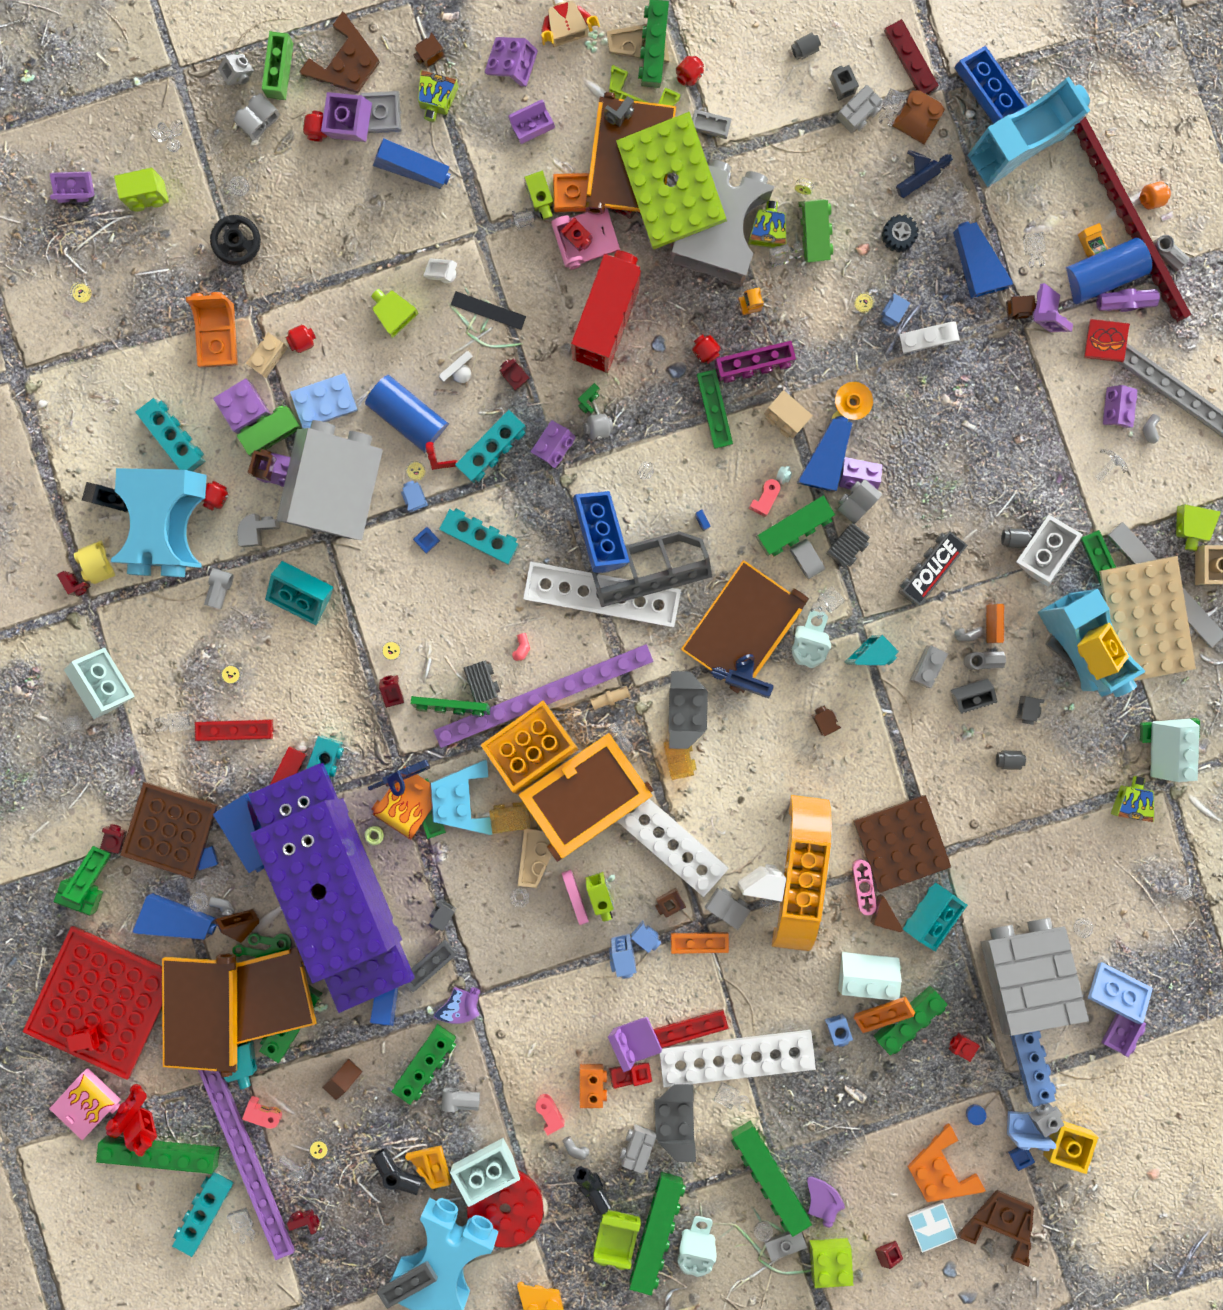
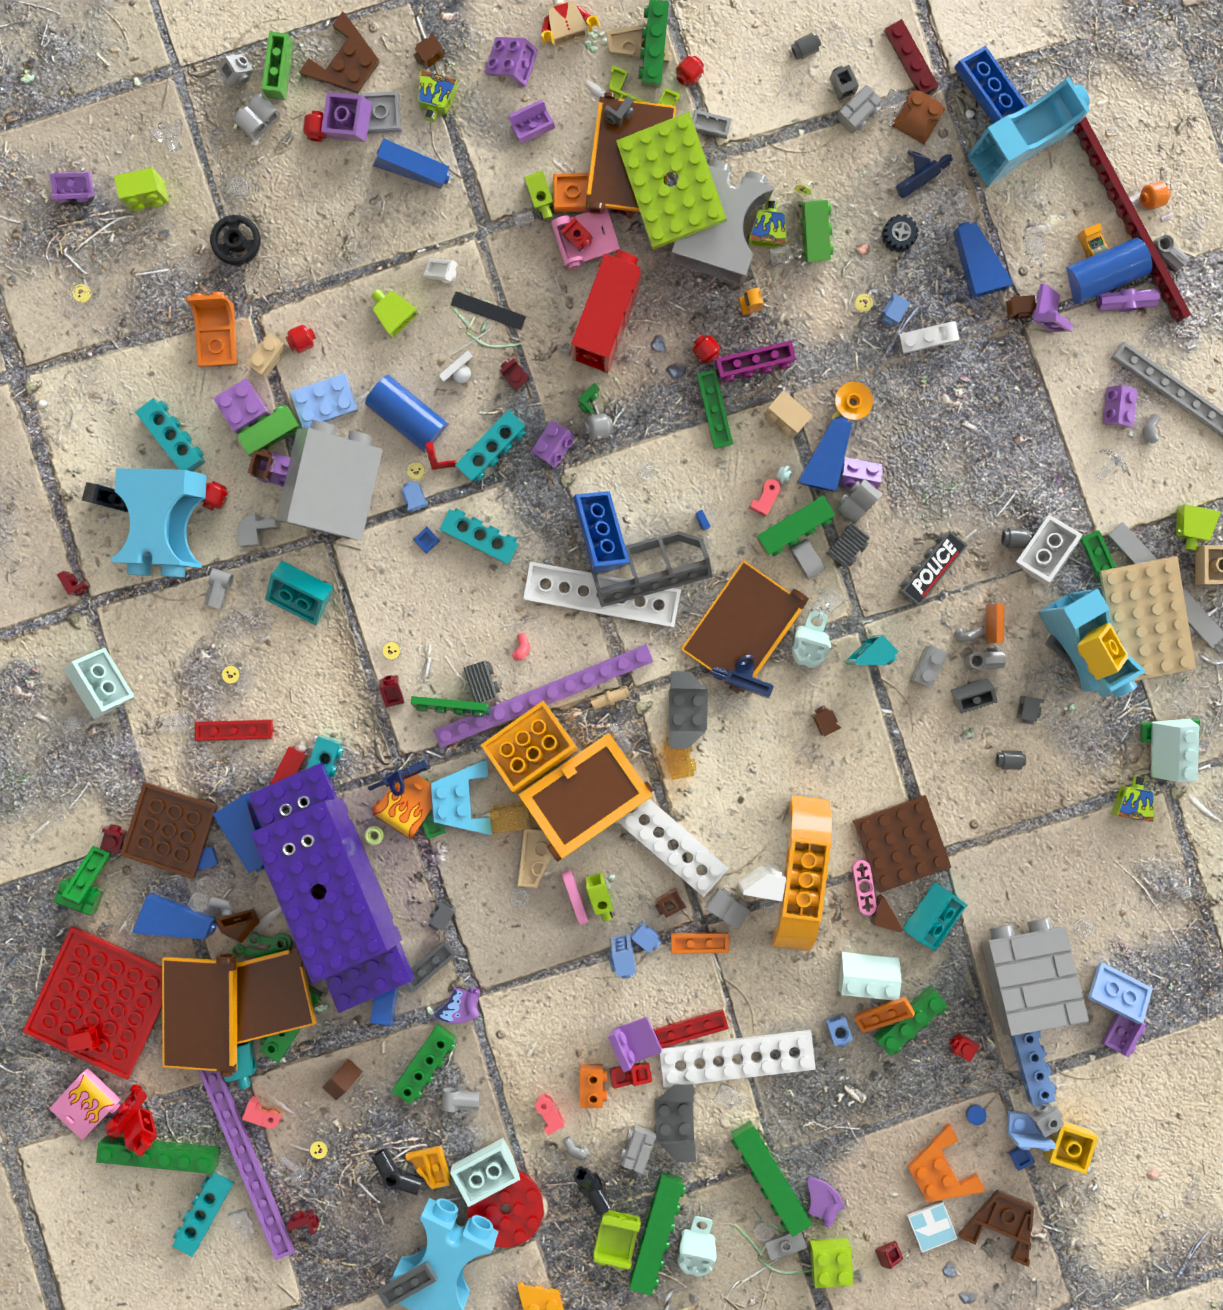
light yellow cylinder [74,540,116,584] -> none
red tile [1084,319,1130,362] -> none

